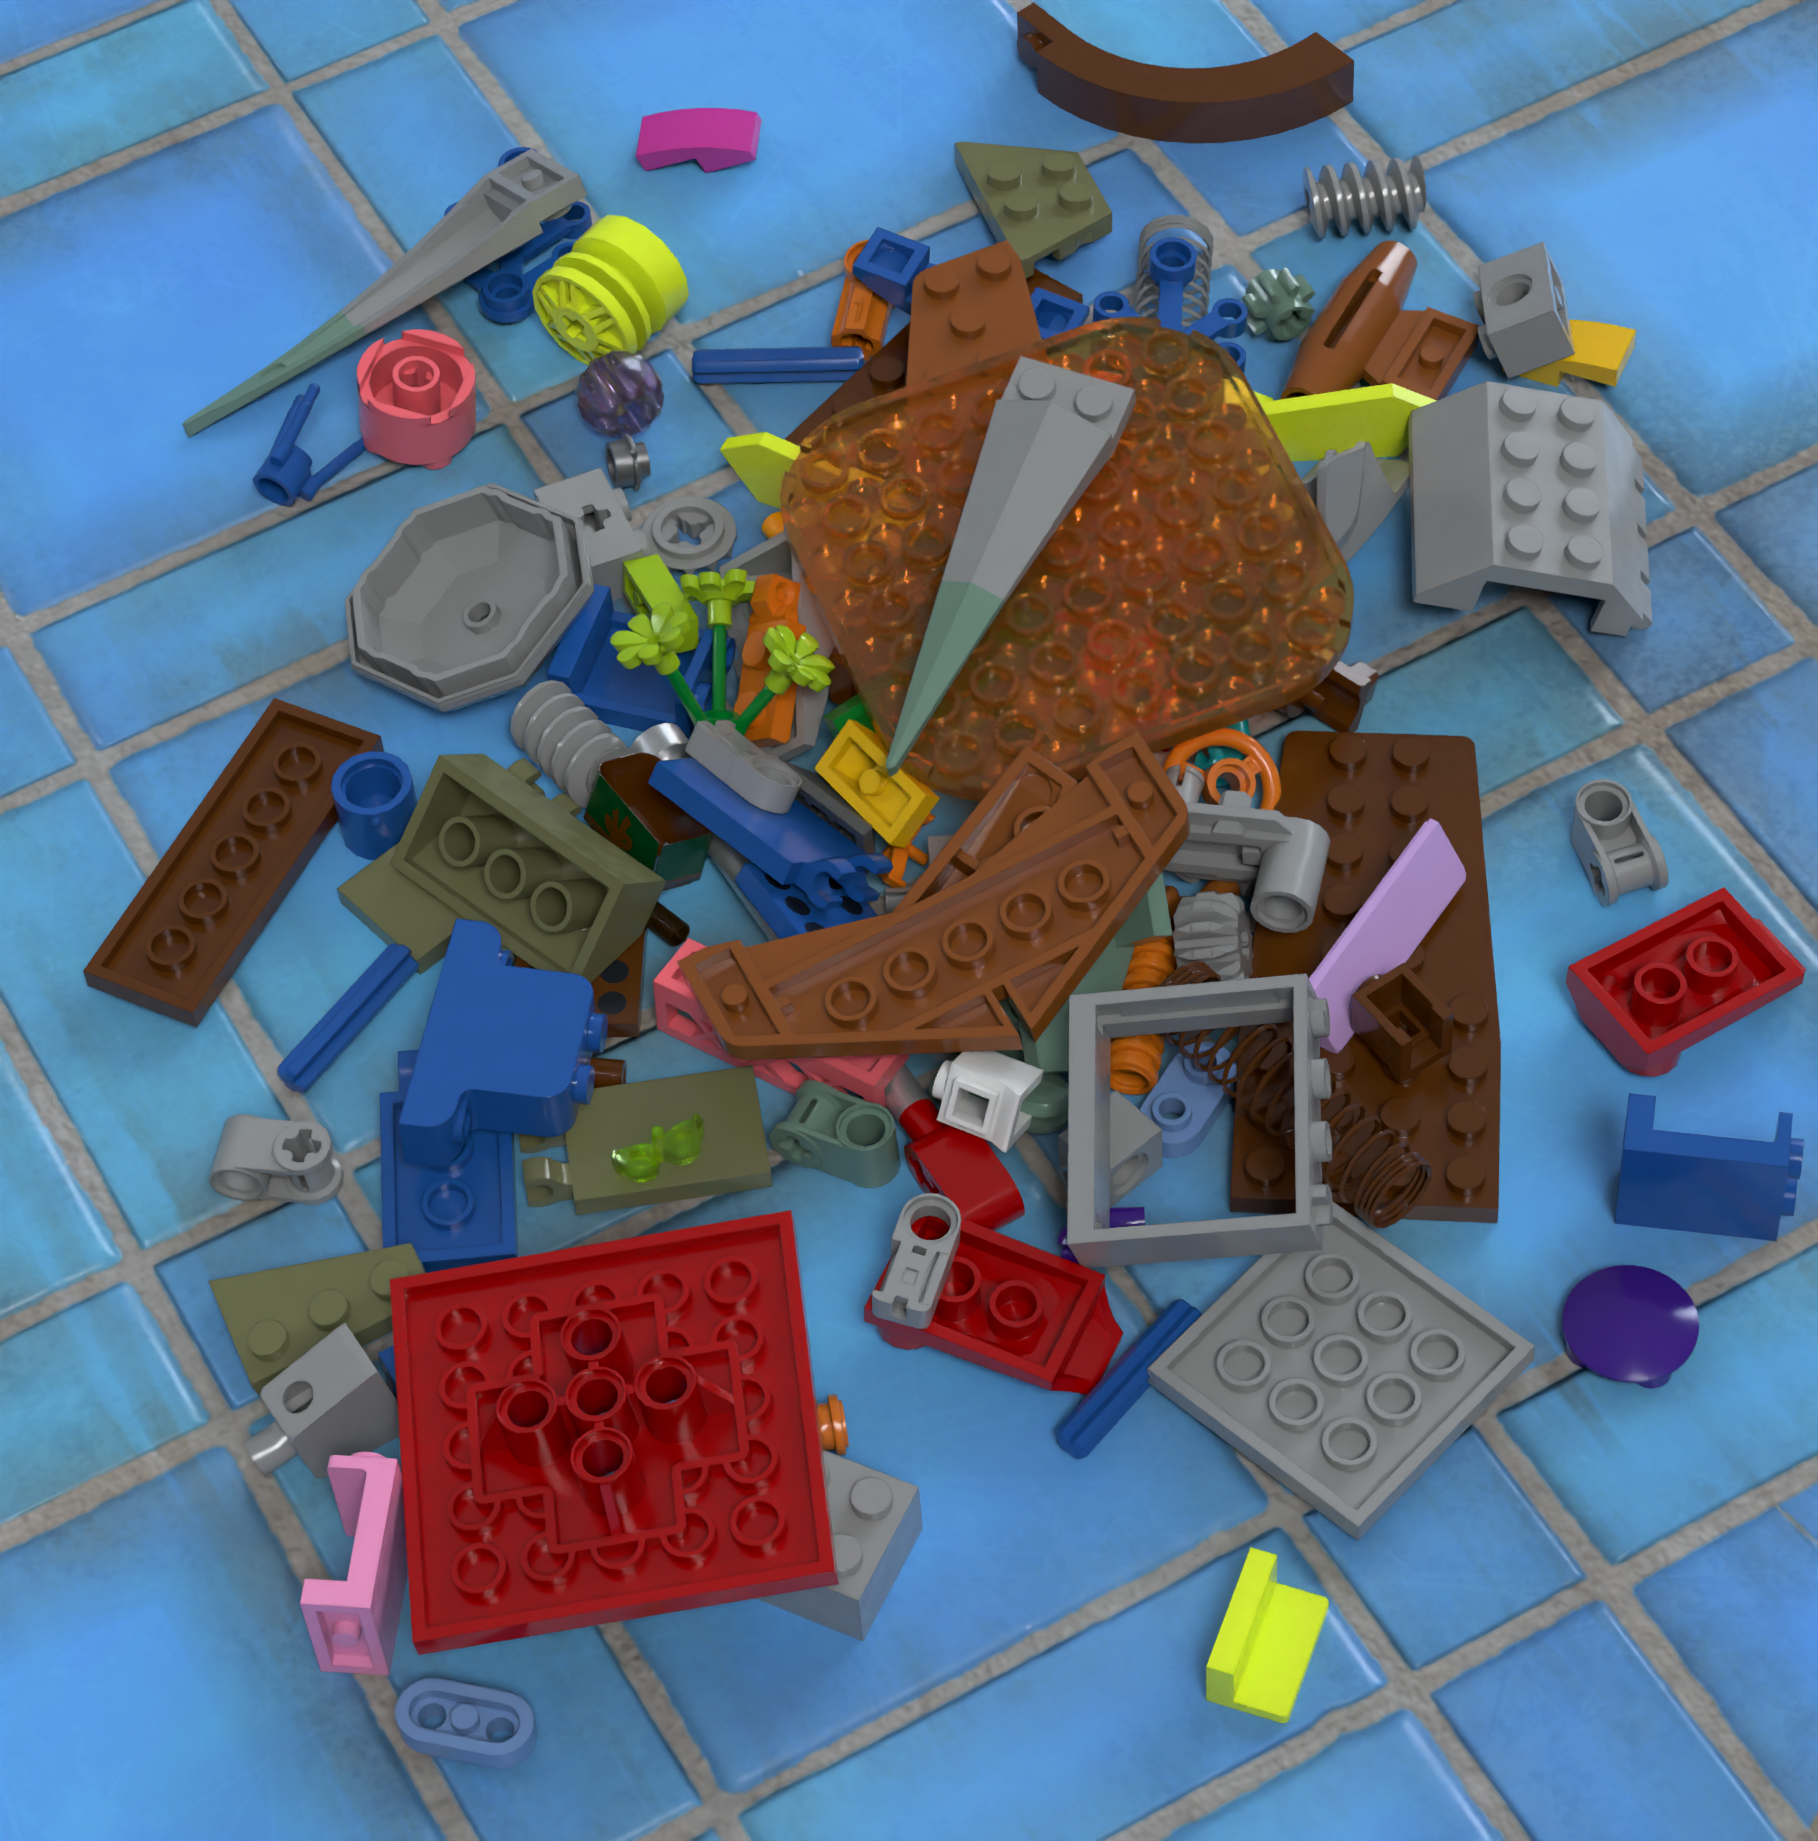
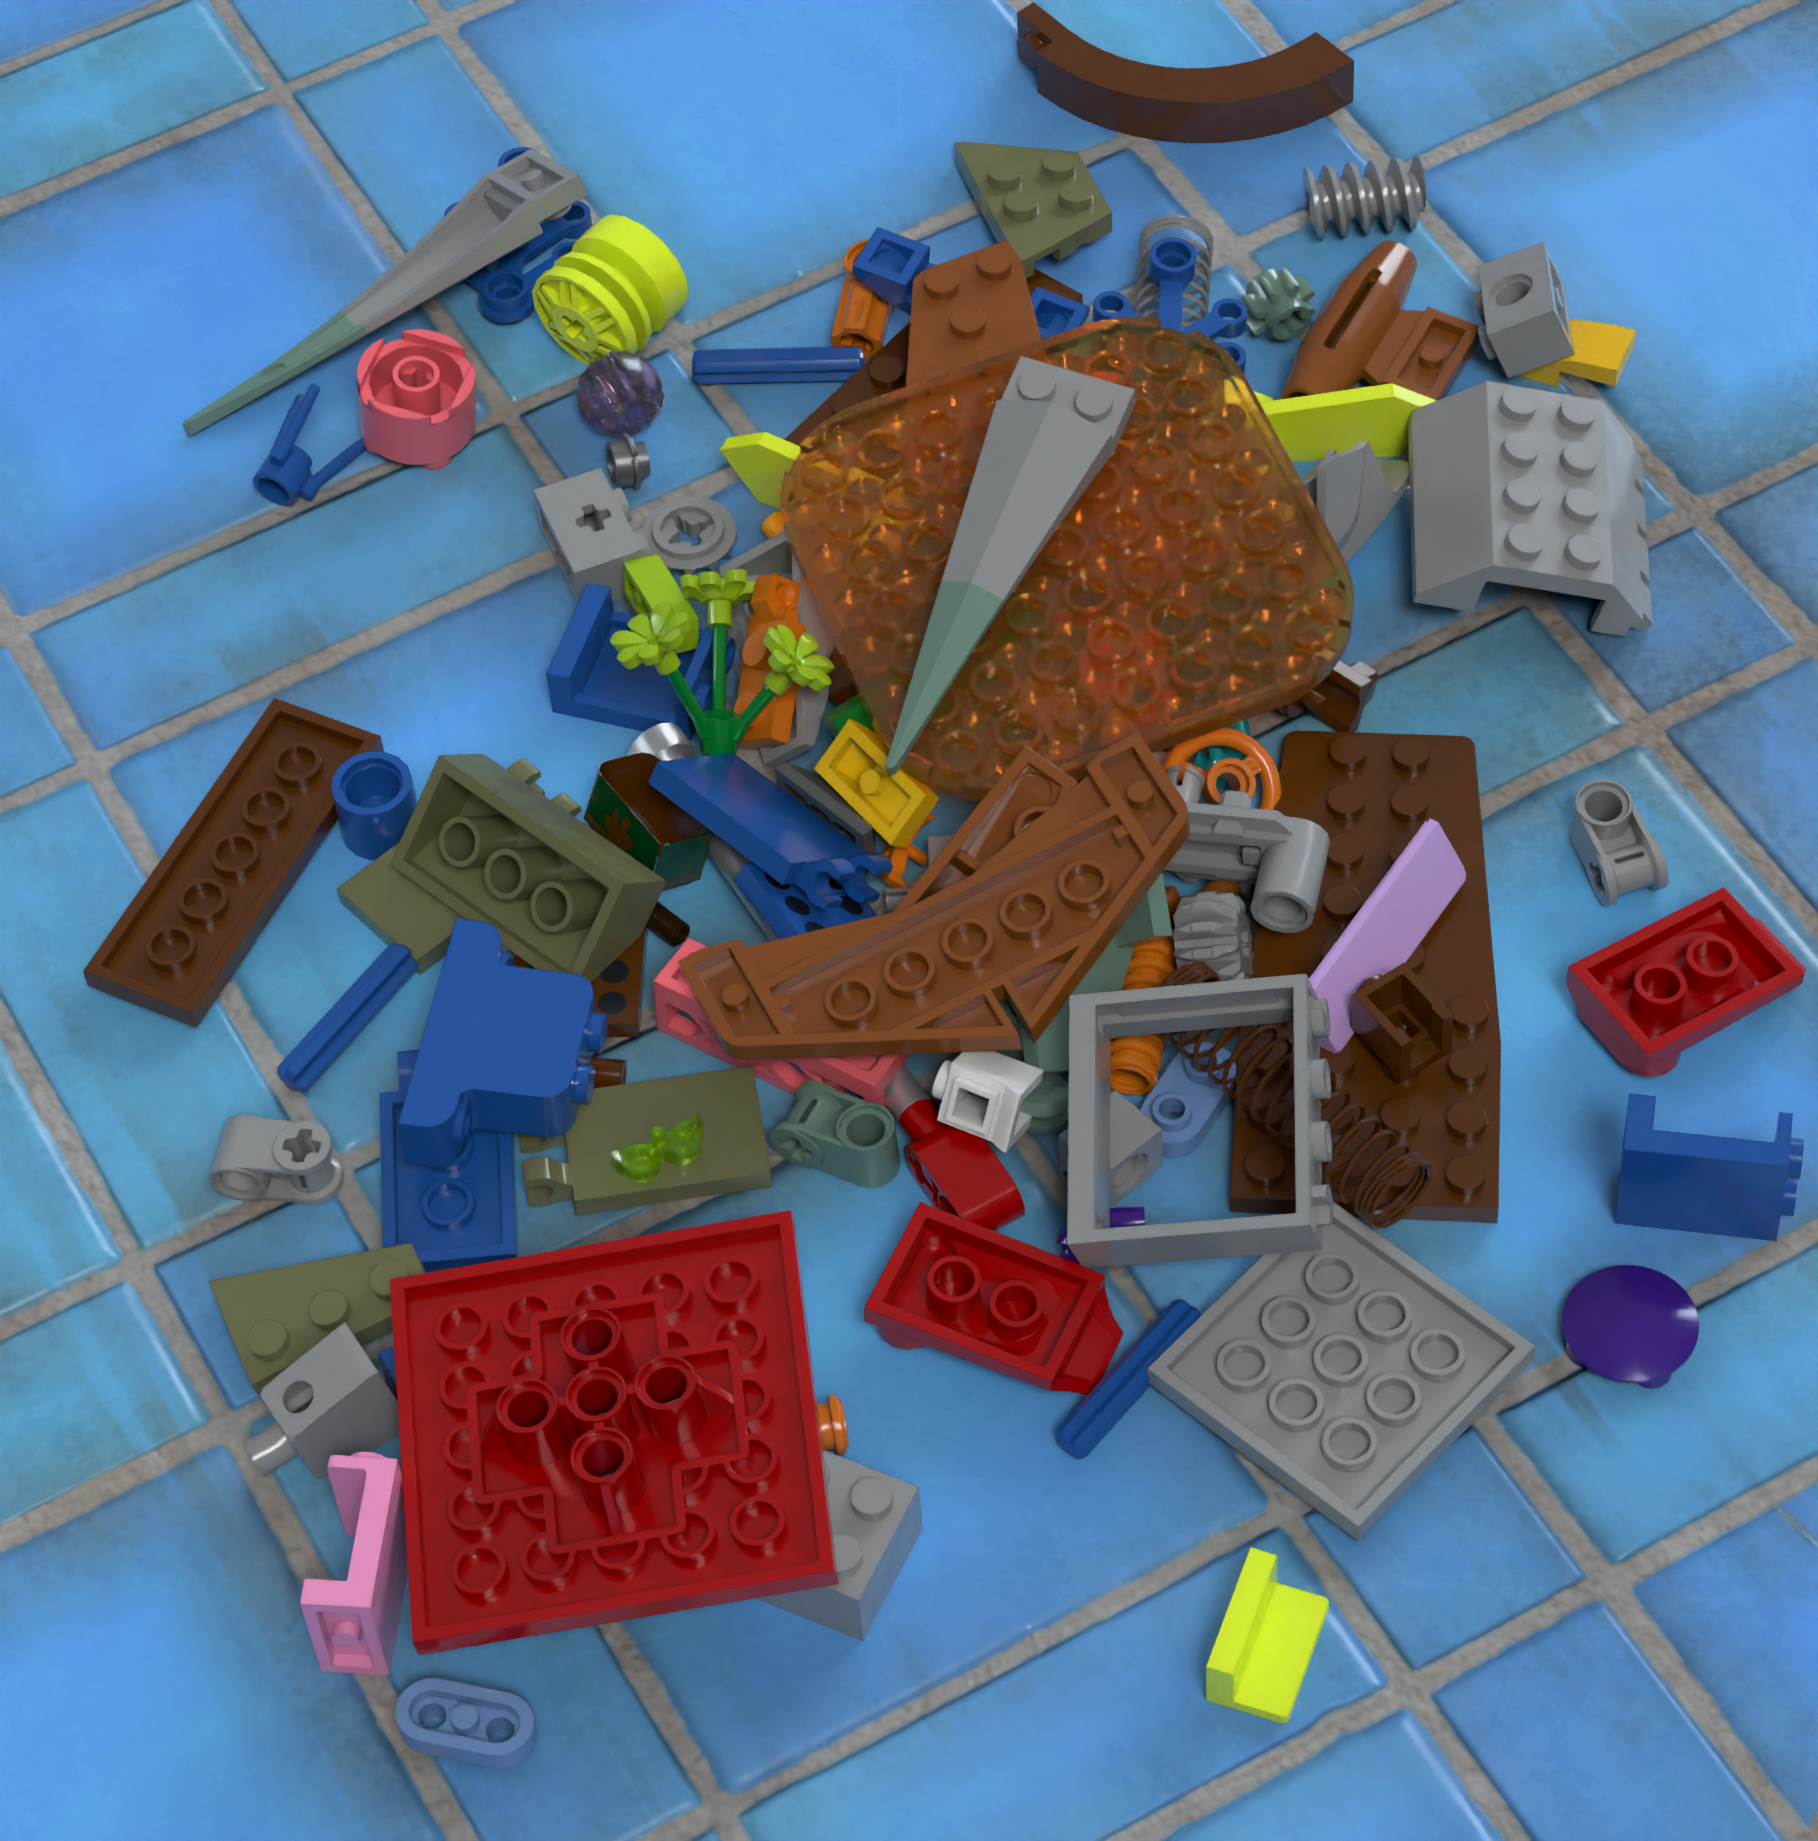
light grey rock [345,483,595,712] -> none
light grey piece [510,680,635,808] -> none
dark pink slope [636,108,762,173] -> none
light grey piece [685,720,802,814] -> none
light grey piece [872,1193,961,1329] -> none

